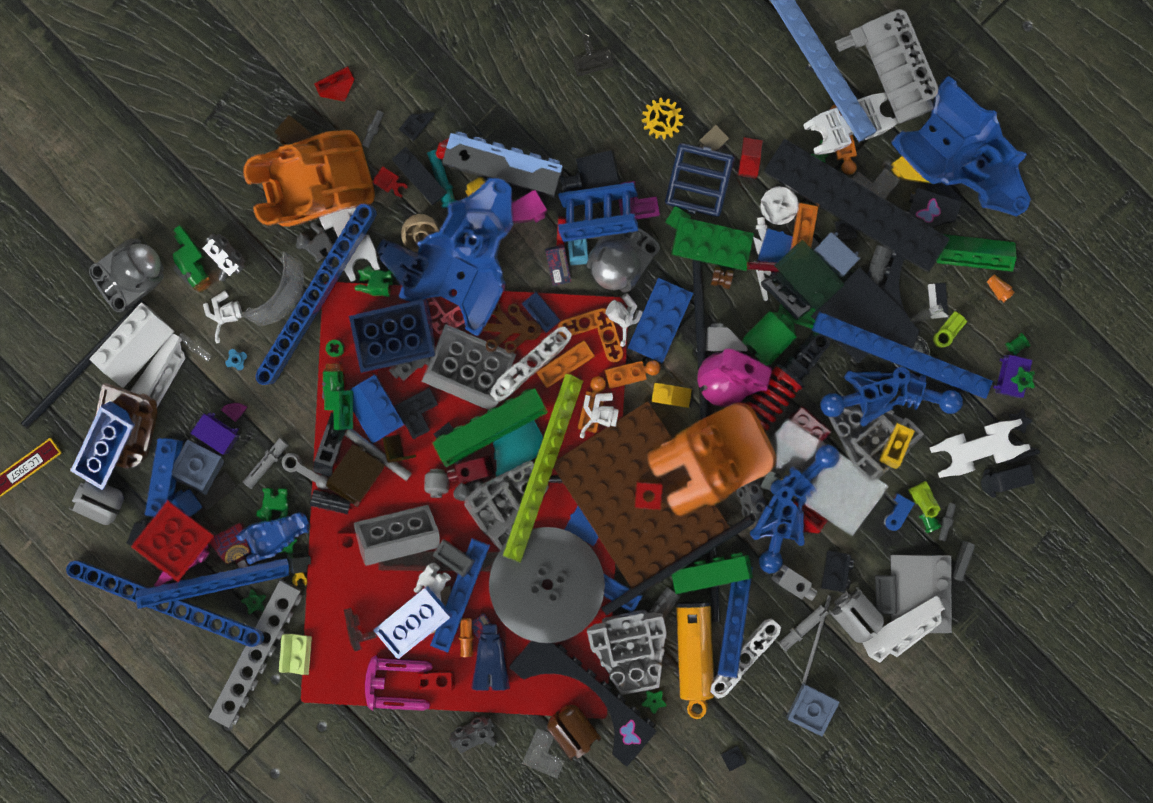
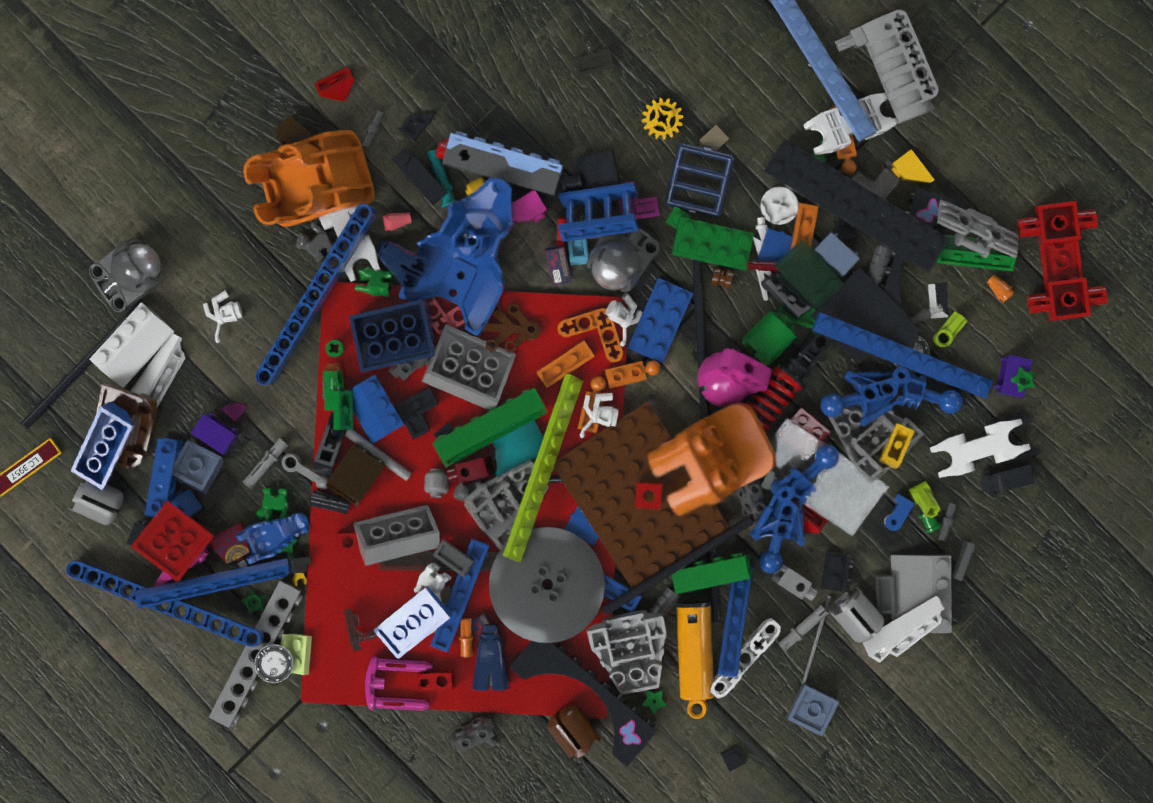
green plate [172,225,211,293] -> none
clear bar [179,332,212,362] -> none
dark grey brick [203,233,246,281] -> none
dark azure plate [225,349,247,370] -> none
clear windscreen [241,251,304,326] -> none
red plate [372,166,408,197] -> none
dark brown bracket [383,434,416,463] -> none
tan cylinder [401,214,439,253] -> none
white piece [490,327,572,401] -> none
dark blue tile [522,292,561,333] -> none
clear plate [522,728,565,779] -> none
yellow slope [651,383,692,408] -> none
light grey slope [706,324,747,352] -> none
red slope [737,137,763,178] -> none
blue piece [891,76,1031,217] -> none
green bush [1005,333,1031,356] -> none
none -> tile [255,644,293,683]
none -> coral cone [382,212,412,231]
none -> light grey piece [937,200,1019,258]
none -> red piece [1017,201,1108,321]

